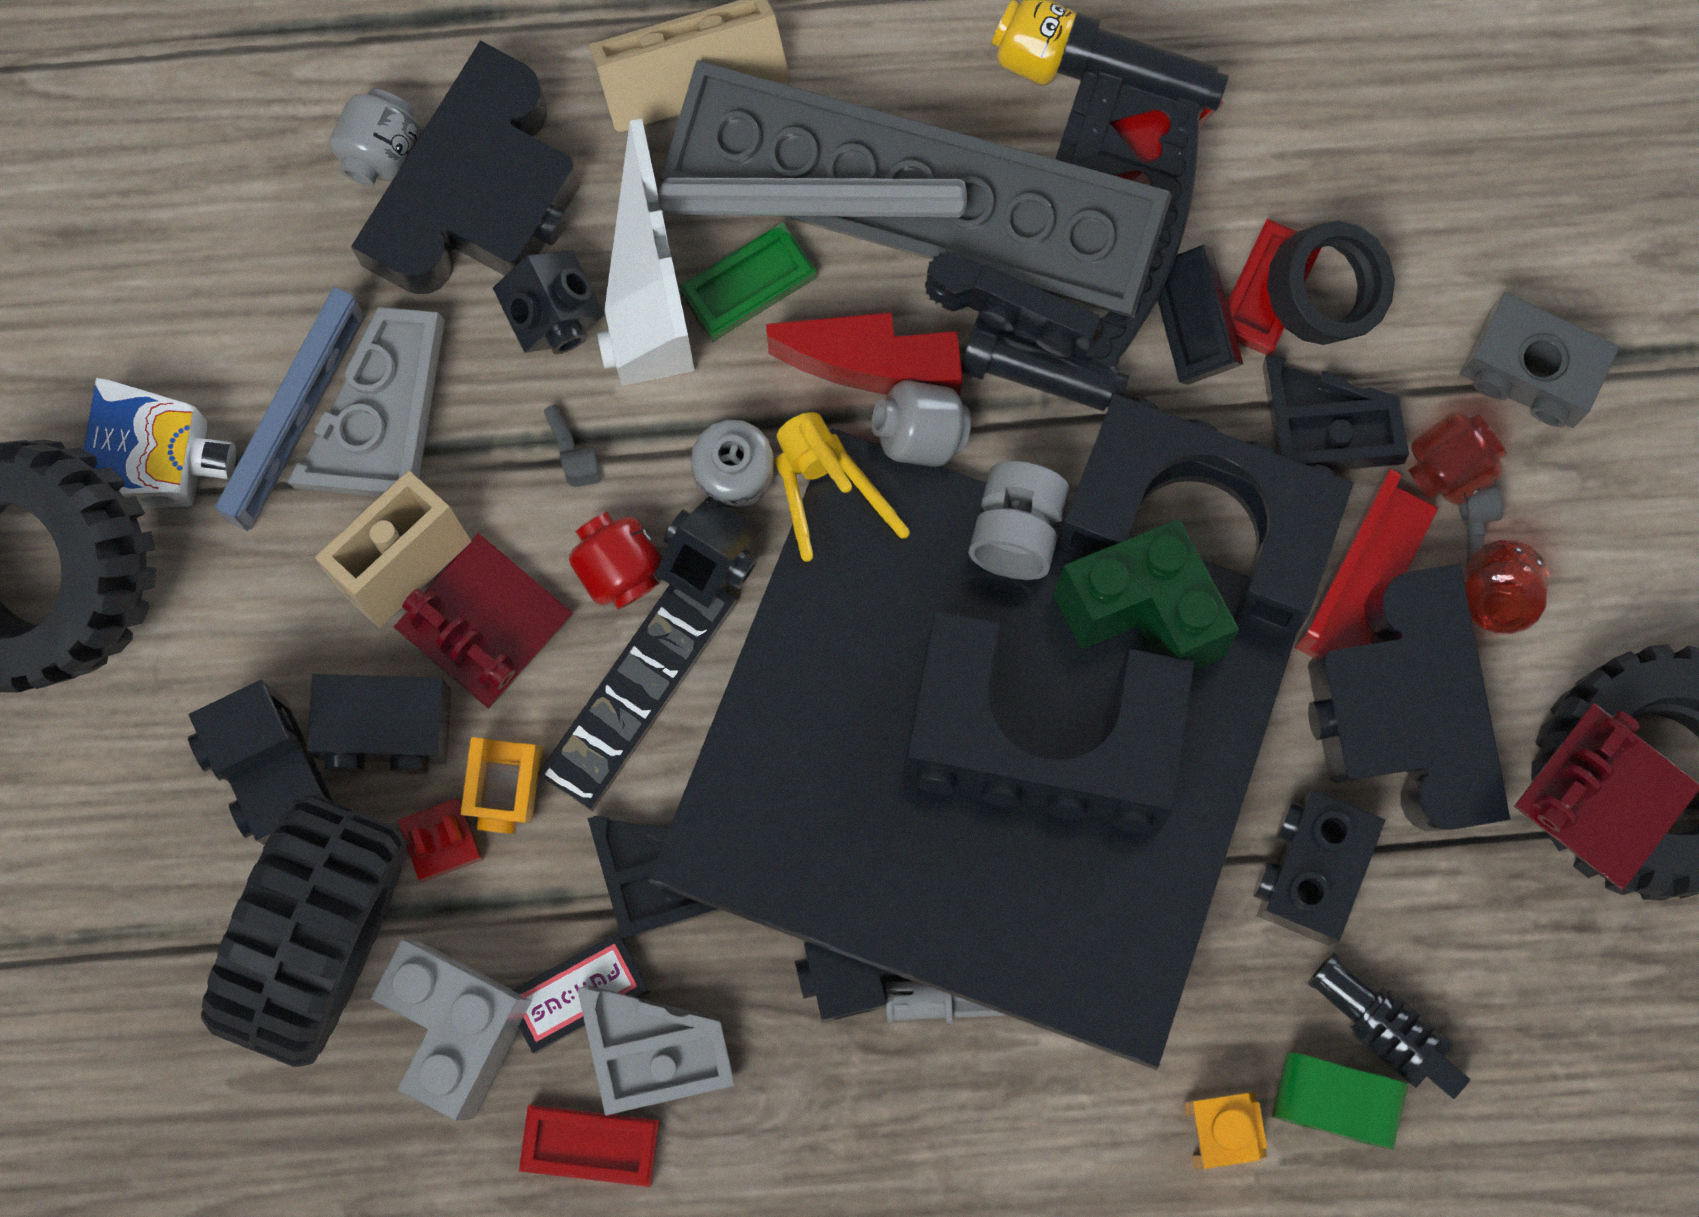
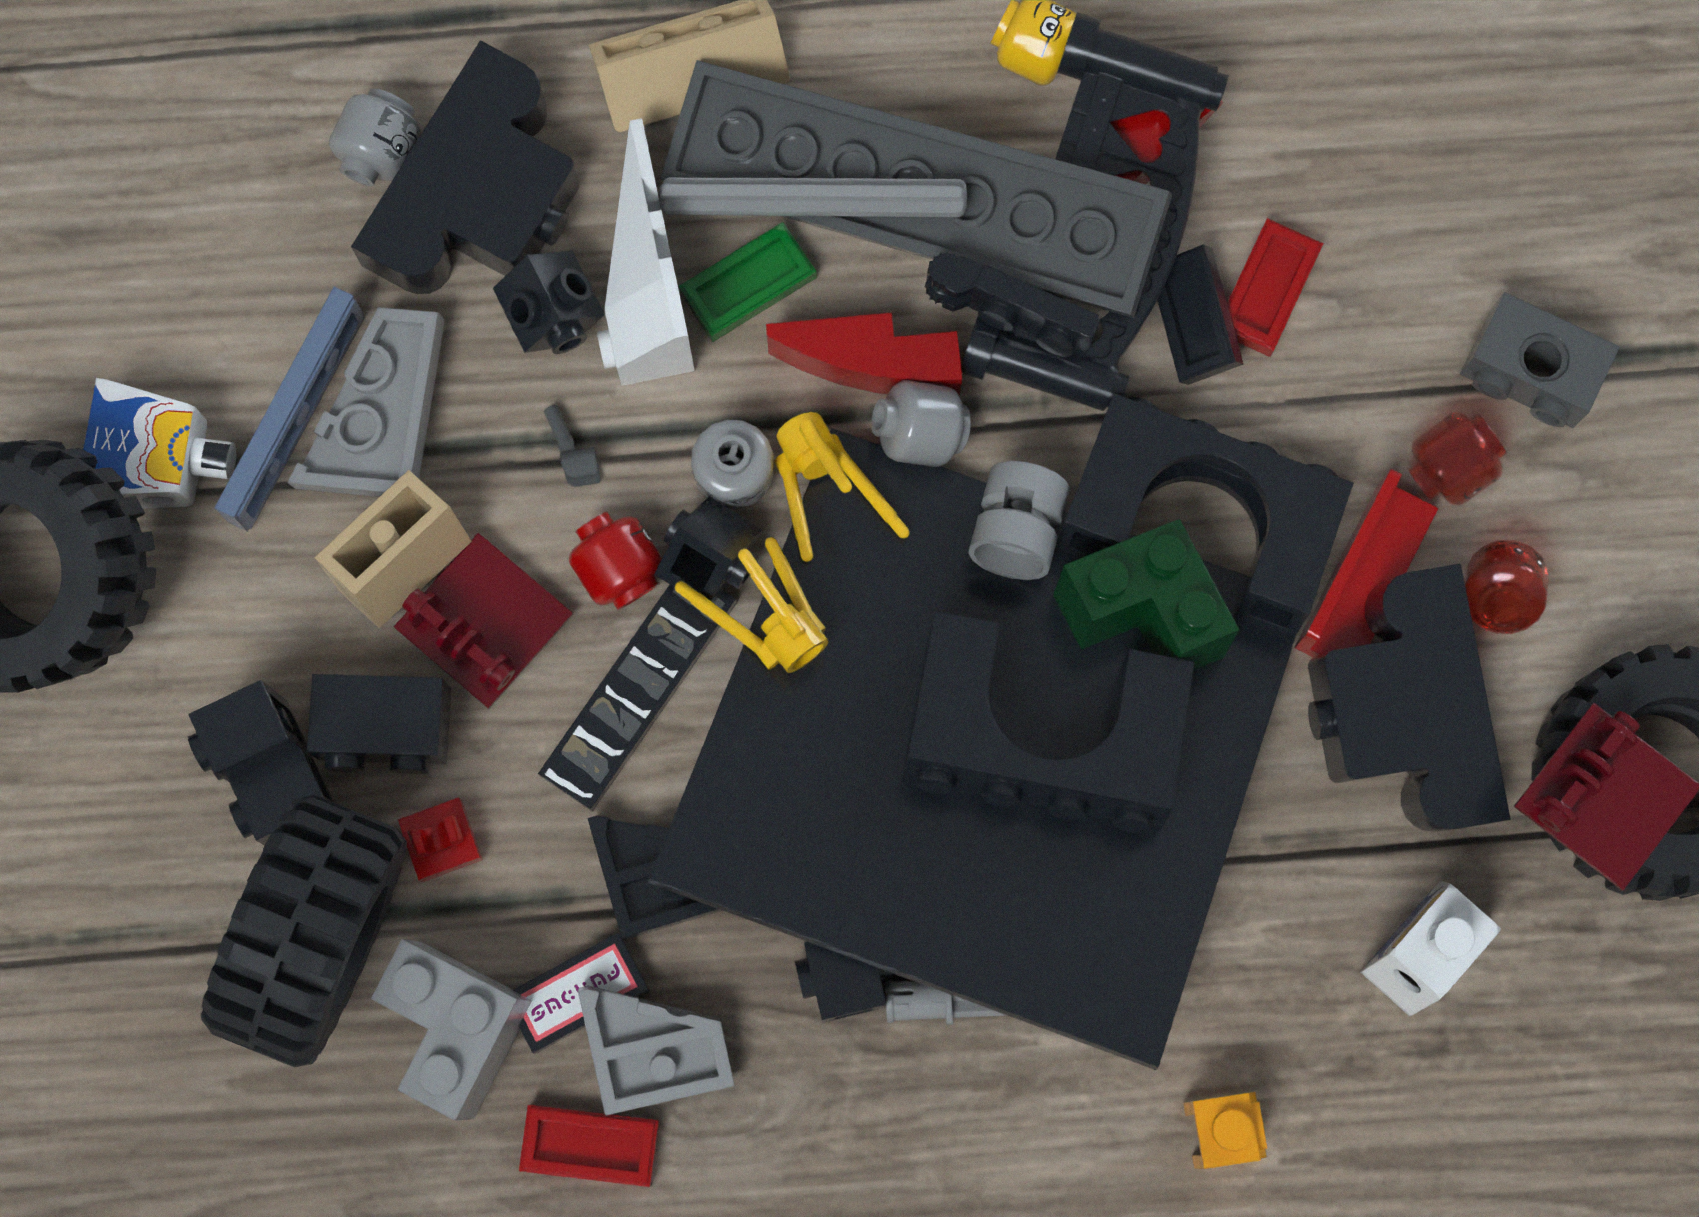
light orange window [461,737,544,834] -> none
black brick [1253,790,1386,946] -> none
black wing [1262,355,1409,471] -> none
black tyre [1267,220,1395,345] -> none
green axle [1271,1052,1408,1150] -> none
black hinge [1307,953,1470,1099] -> none
dark grey hand [1459,487,1503,577] -> none
none -> yellow plant [675,537,829,673]
none -> white torso [1360,881,1501,1016]

